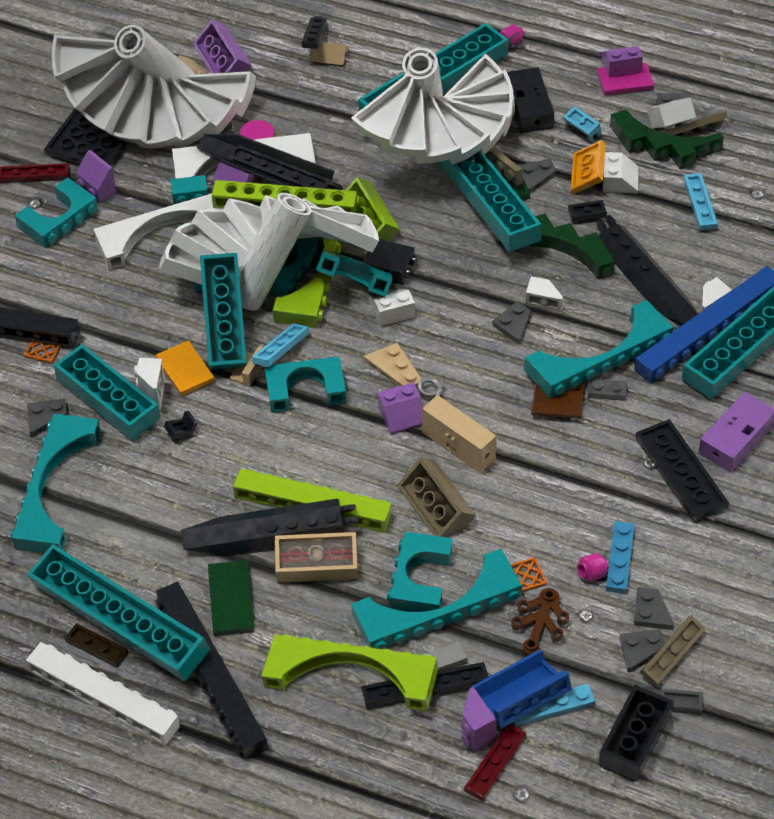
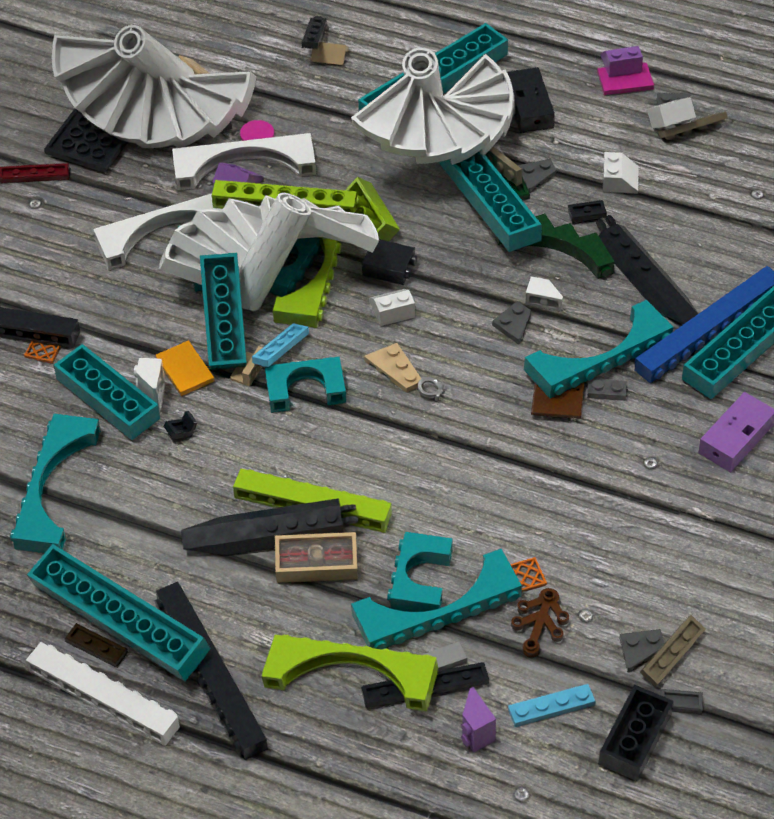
teal arch [14,177,98,248] -> none
dark grey wing [27,399,67,437] -> none
medium lavender slope [76,150,116,203] -> none
teal brick [170,175,208,205] -> none
medium lavender slope [192,19,252,74] -> none
black hinge [197,134,343,190] -> none
dark green tile [208,560,254,636] -> none
teal arch [316,248,392,297] -> none
medium lavender slope [378,382,423,435] -> none
dark tan slope [397,457,476,537] -> none
tan brick [422,395,496,473] -> none
dark red tile [464,724,526,801] -> none
blue panel [471,650,572,728] -> none
dark pink head [500,24,525,49] -> none
medium azure hinge [563,106,602,142] -> none
light orange tile [570,140,606,194] -> none
dark pink head [577,553,608,582] -> none
dark azure plate [606,521,635,594] -> none
dark green arch [610,109,724,169] -> none
dark grey wing [634,587,674,630] -> none
black plate [635,419,729,522] -> none
medium azure plate [683,173,718,231] -> none
white slope [701,277,732,312] -> none

